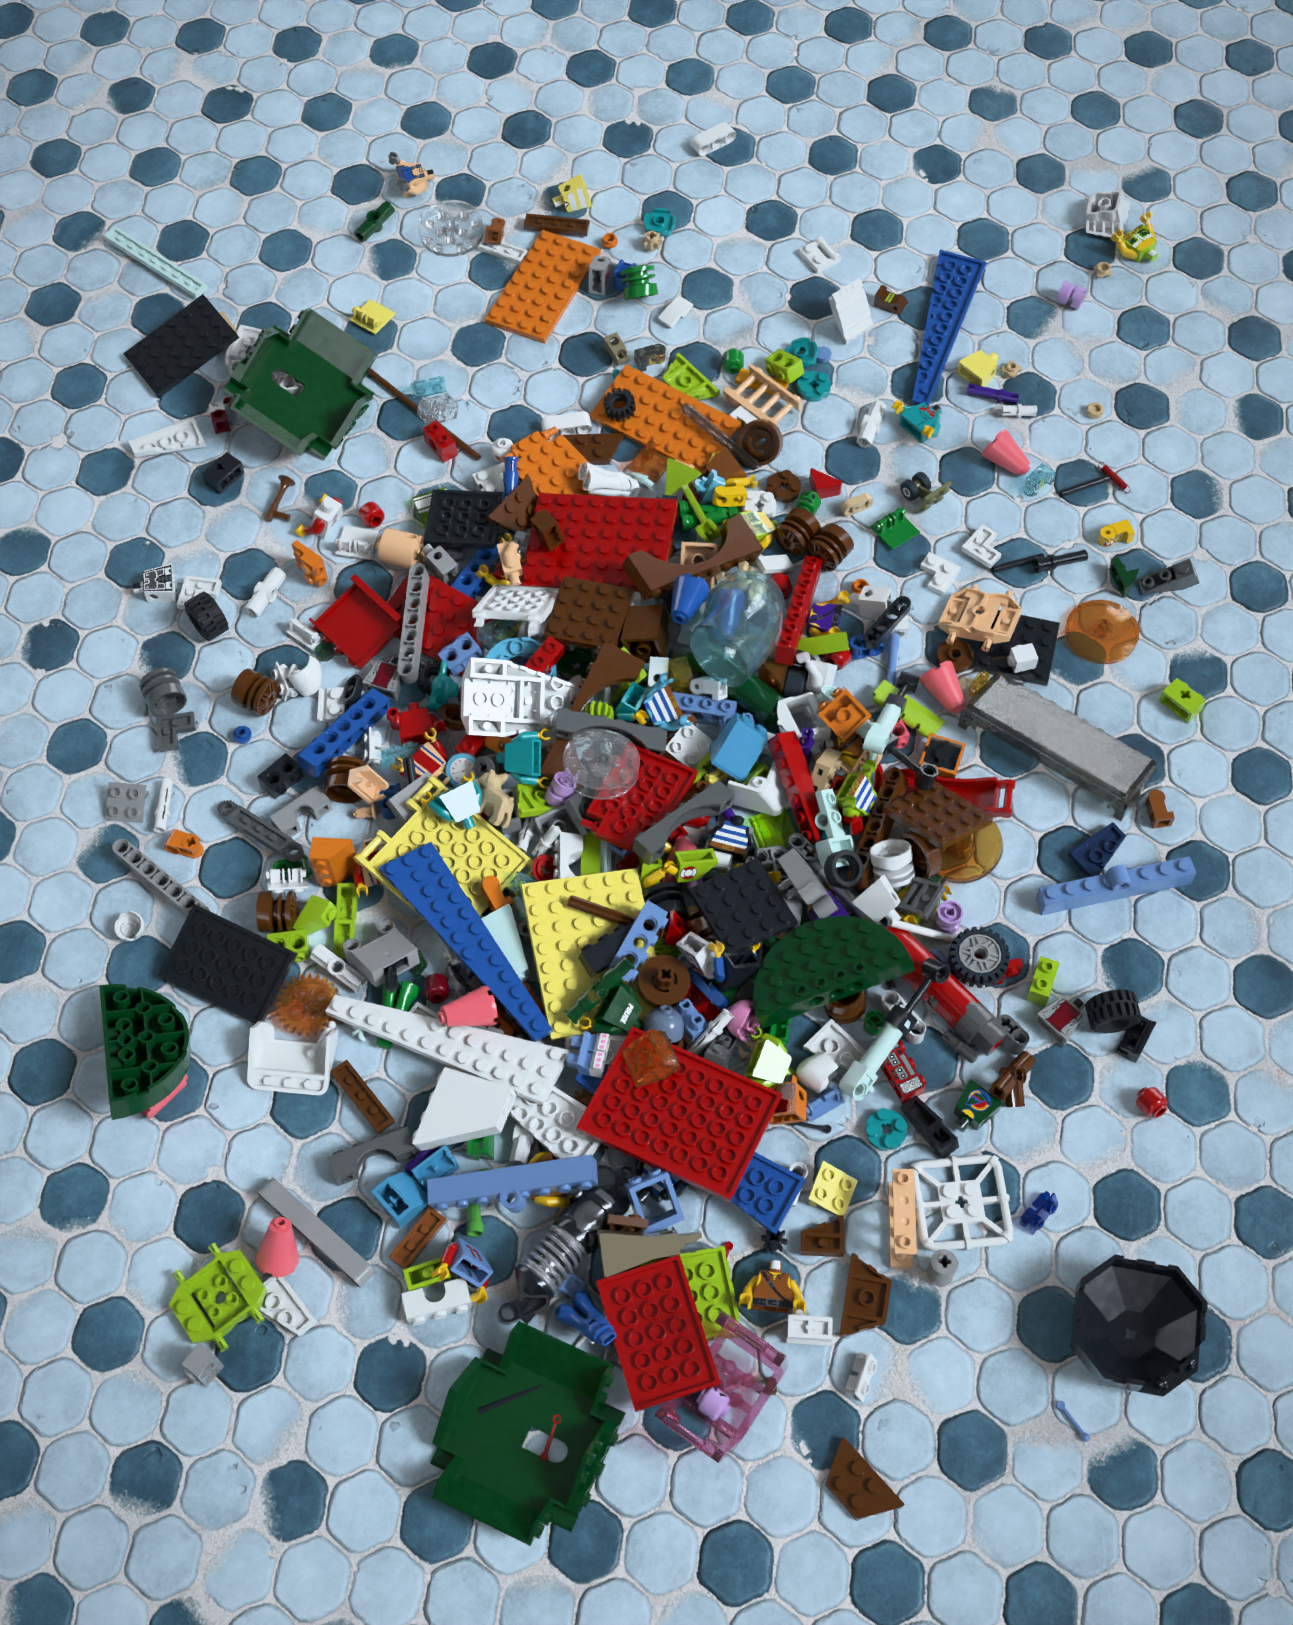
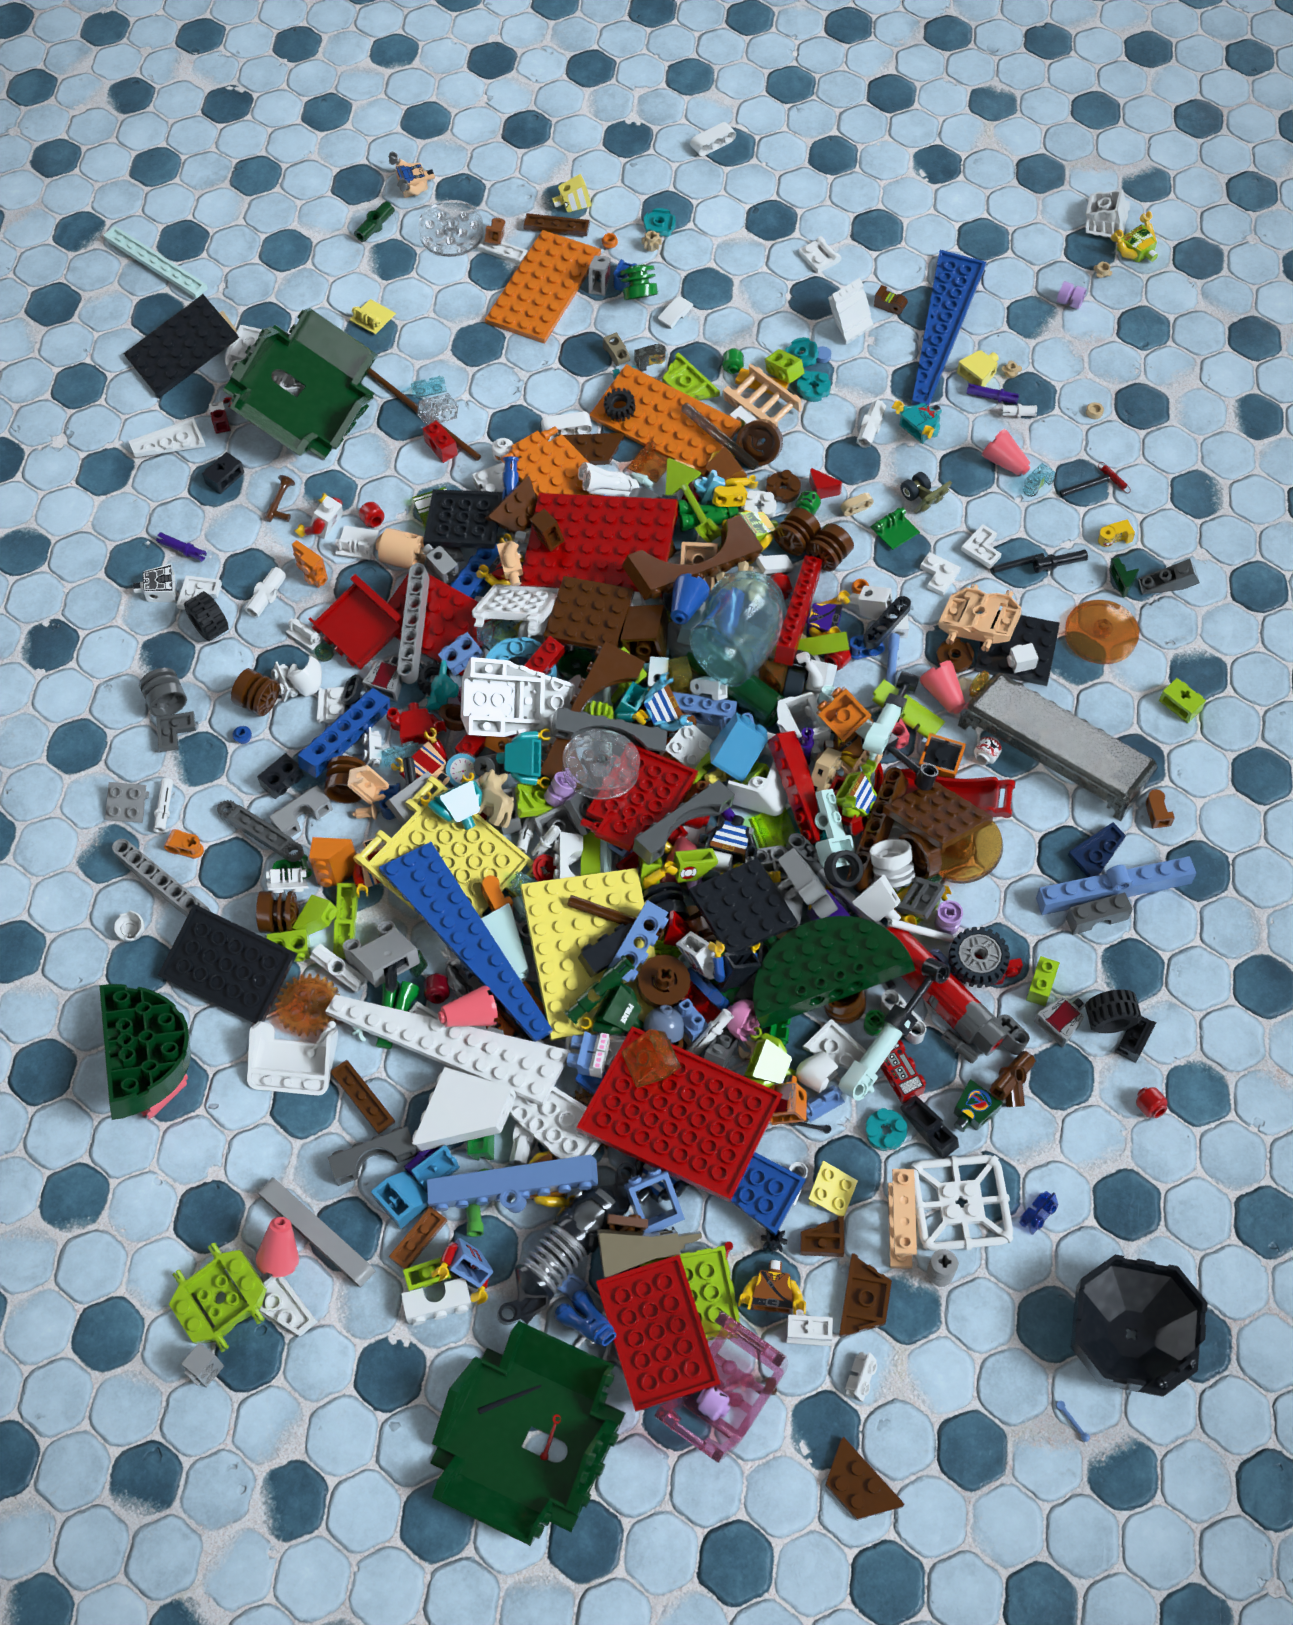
none -> dark purple pin [156,532,207,562]
none -> white head [974,737,1002,765]
none -> dark grey arch [1066,892,1133,935]

